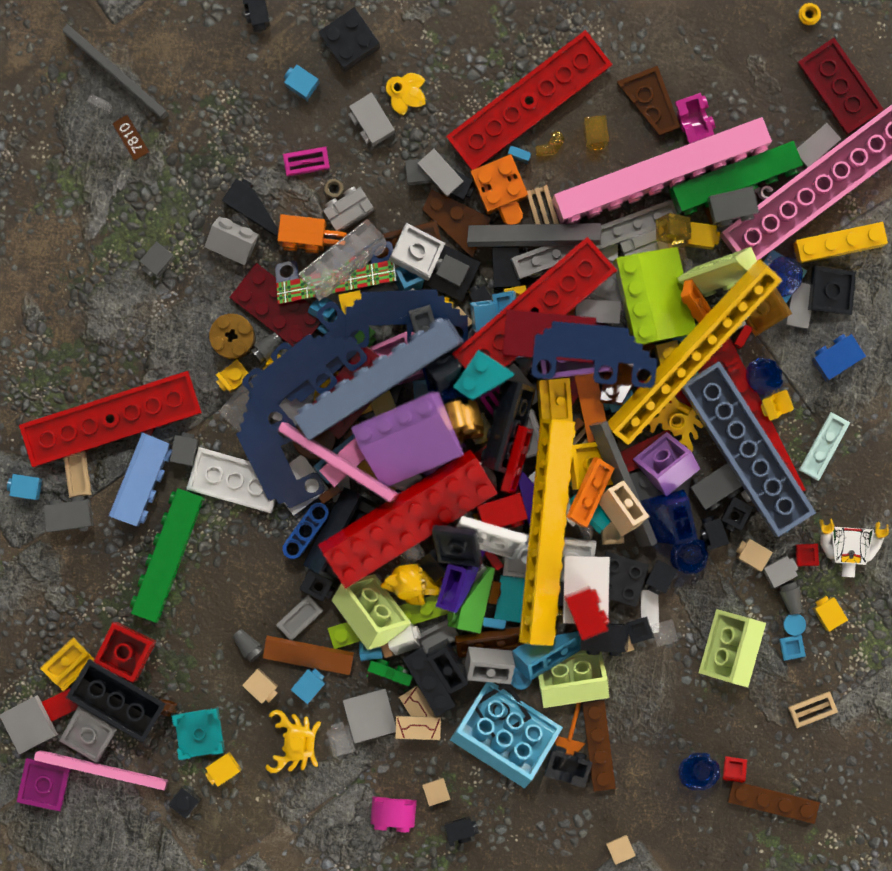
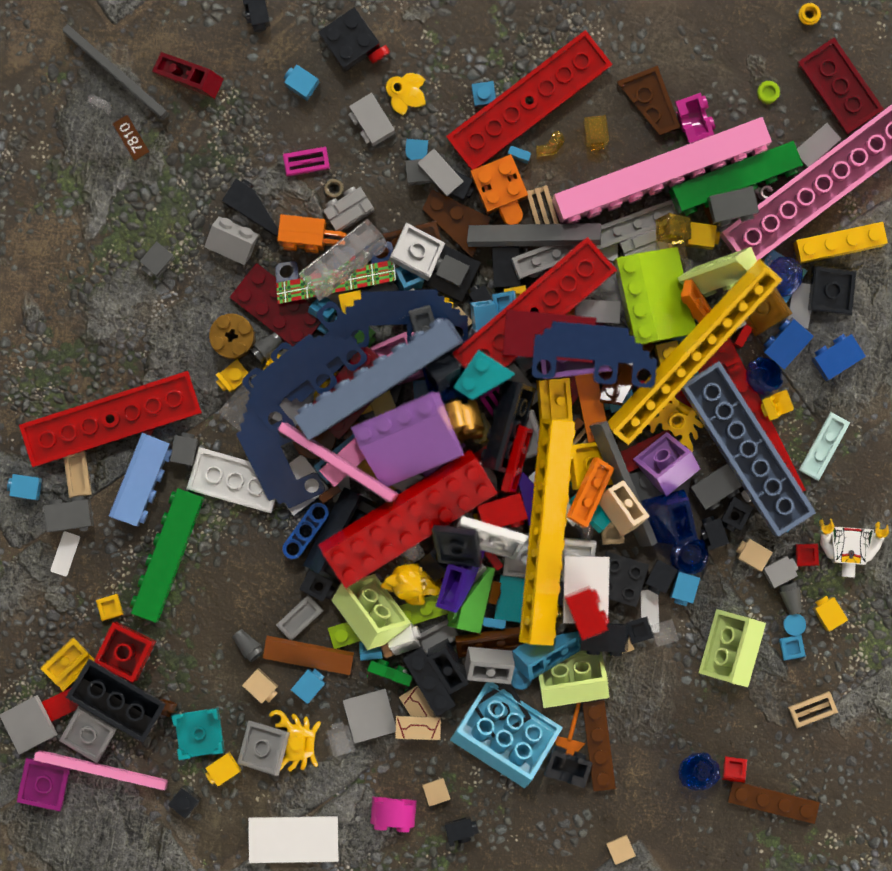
none -> white sticker [50,531,80,576]
none -> yellow tile [96,594,124,621]
none -> dark red slope [152,52,224,99]
none -> light grey tile [237,721,290,776]
none -> white tile [249,816,339,863]
none -> red tile [368,45,390,64]
none -> dark azure tile [405,139,428,160]
none -> dark azure plate [472,81,496,107]
none -> dark azure brick [670,572,700,606]
none -> lime tile [757,81,780,104]
none -> blue brick [763,317,814,370]

